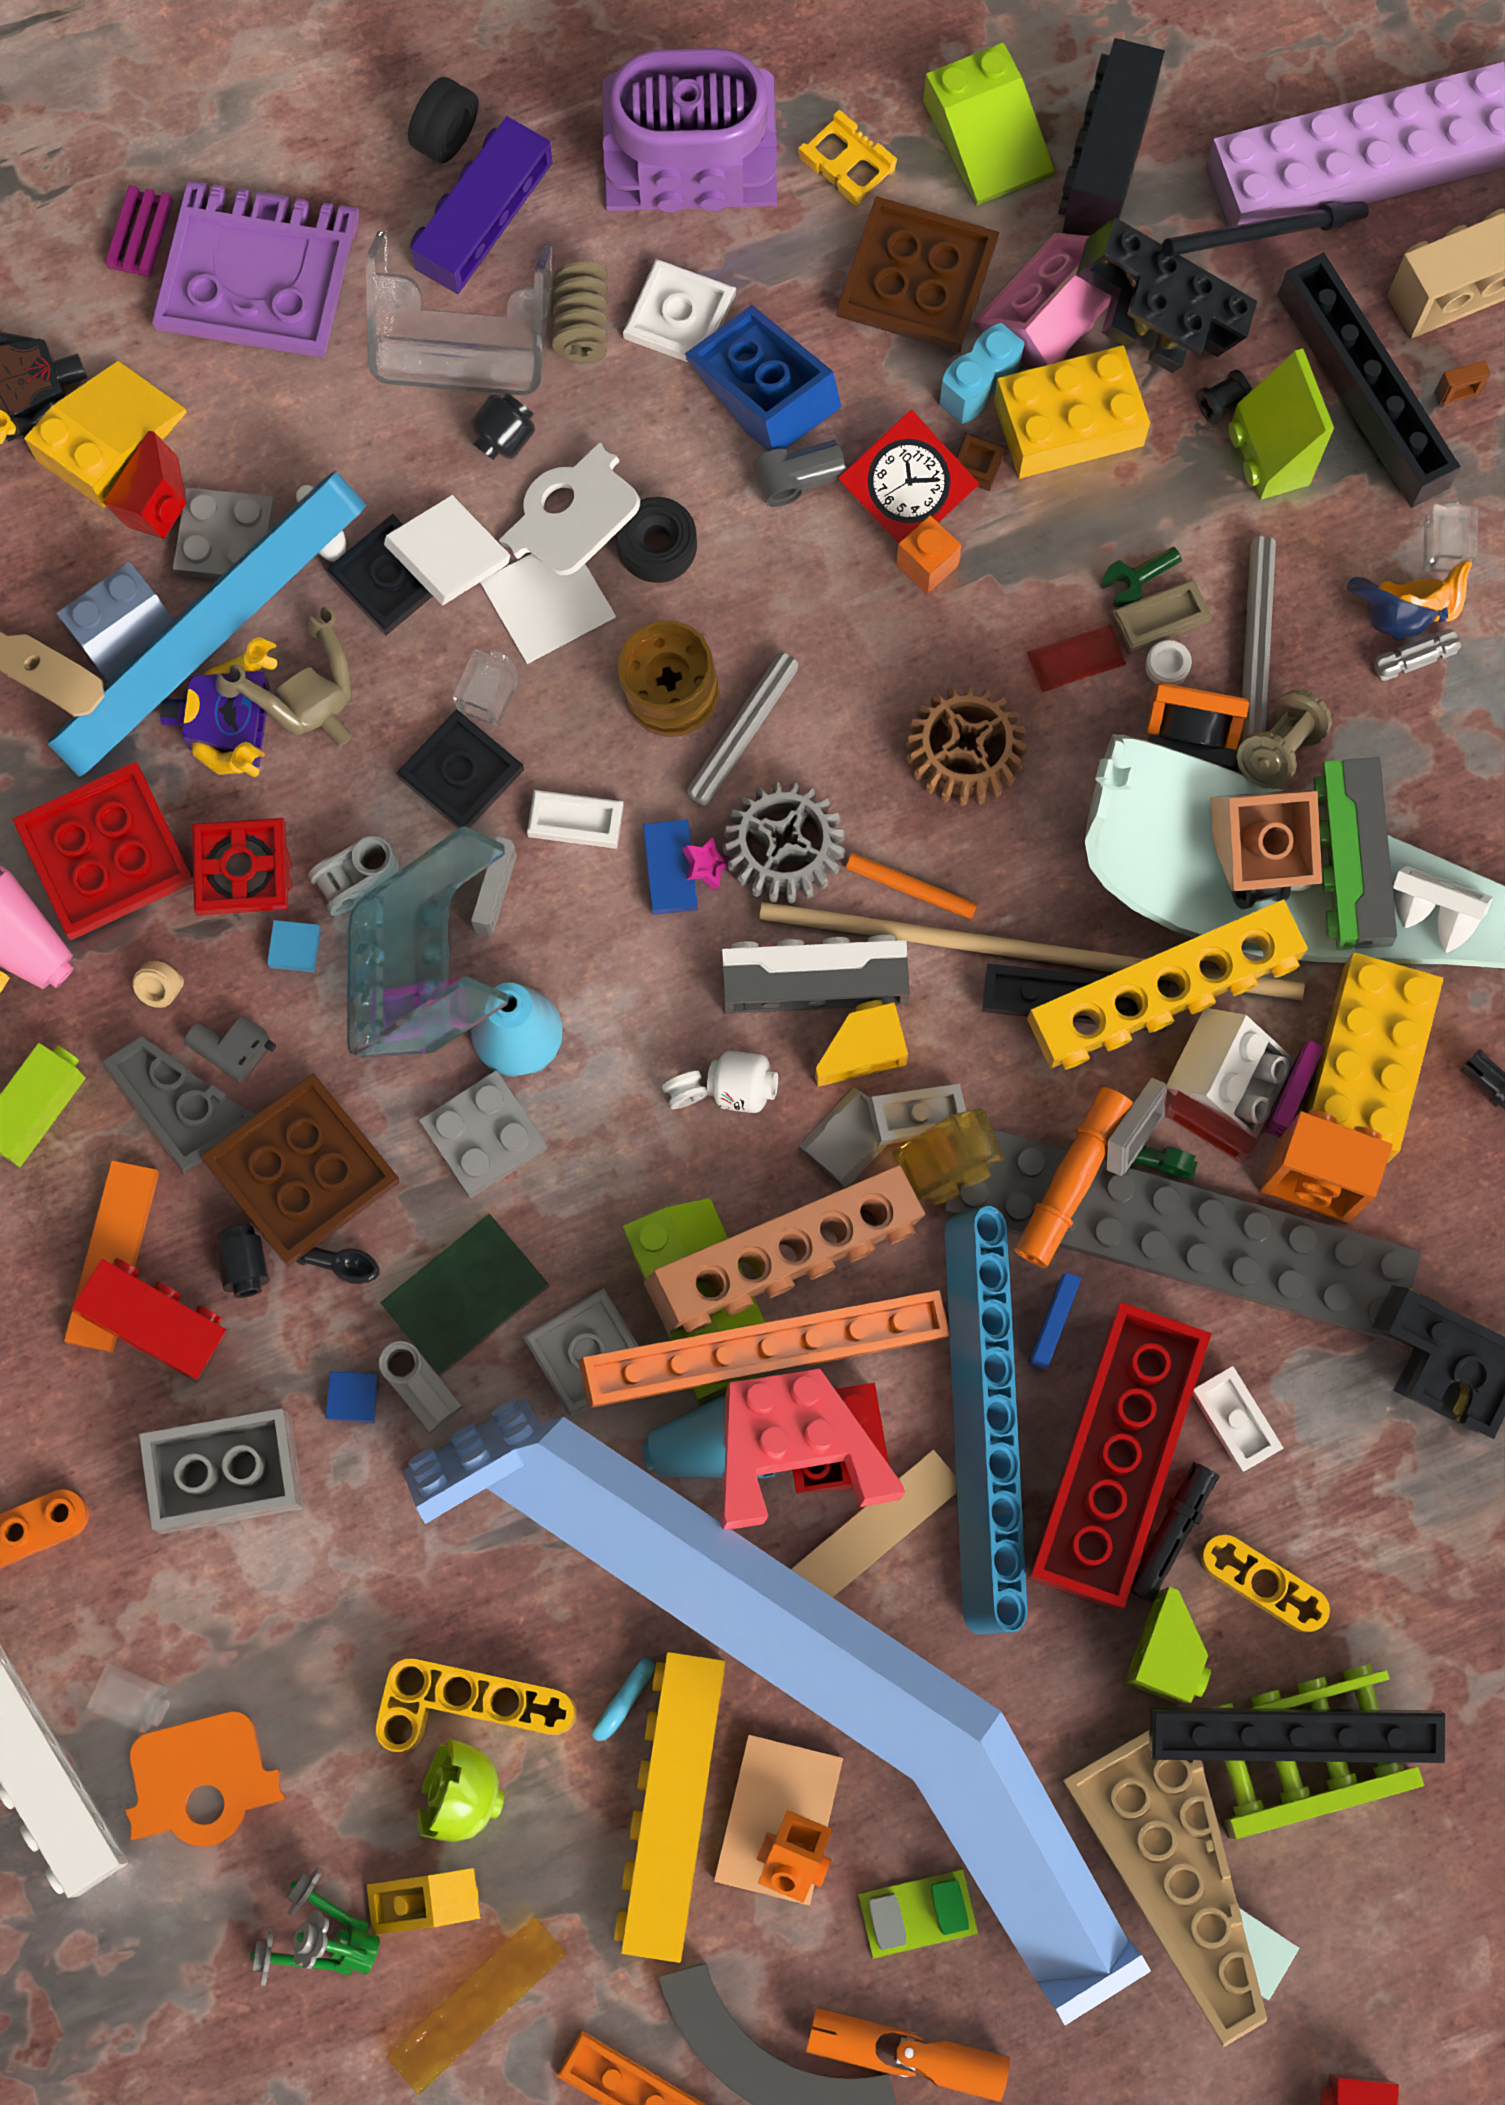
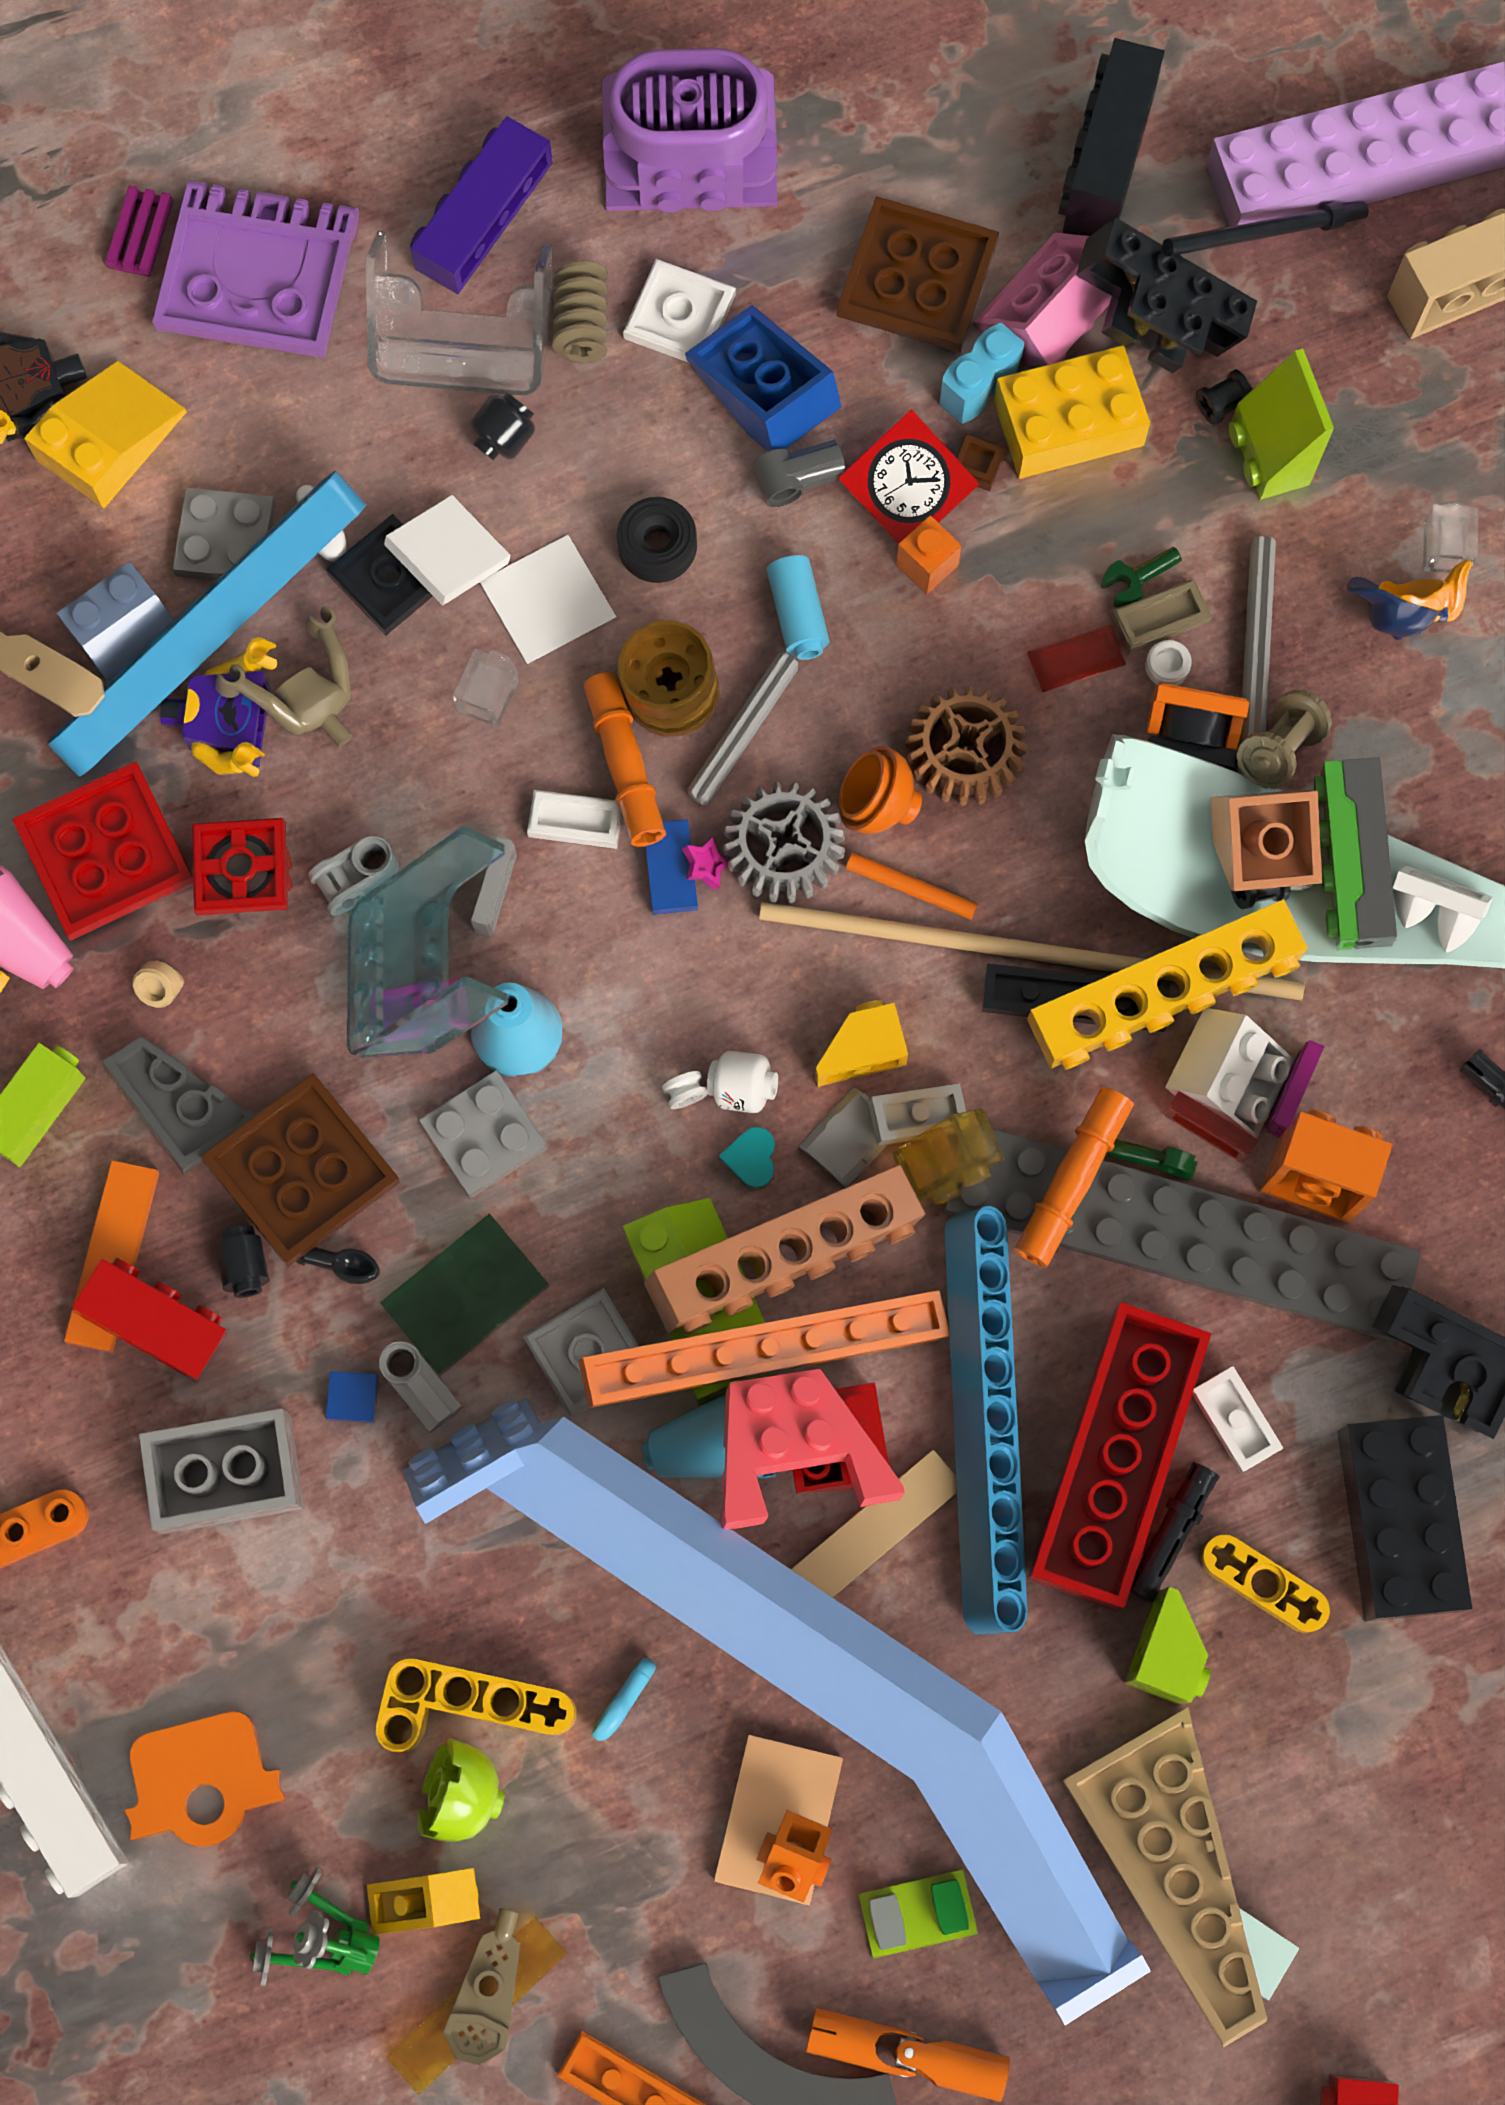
clear brick [86,1663,170,1733] -> none
red slope [103,431,187,539] -> none
dark grey piece [184,1016,276,1083] -> none
dark azure tile [267,920,321,973] -> none
black tile [396,709,524,834] -> none
black tyre [408,77,479,163] -> none
white piece [499,443,640,575] -> none
yellow brick [614,1652,725,1963] -> none
dark grey piece [722,935,910,1014] -> none
yellow piece [798,109,897,207] -> none
lime slope [923,42,1055,206] -> none
blue tile [1028,1272,1082,1372] -> none
light grey tile [1107,1078,1167,1176] -> none
black tile [1149,1707,1445,1763] -> none
lime fence [1213,1664,1424,1839] -> none
black brick [1278,252,1461,508] -> none
yellow brick [1305,952,1444,1163] -> none
light grey axle [1373,629,1461,681] -> none
dark orange tile [1434,360,1491,405] -> none
none -> dark tan piece [443,1908,521,2066]
none -> orange piece [583,672,666,847]
none -> teal tile [719,1127,775,1190]
none -> medium azure brick [766,555,830,660]
none -> orange piece [839,745,922,835]
none -> black brick [1337,1415,1473,1622]

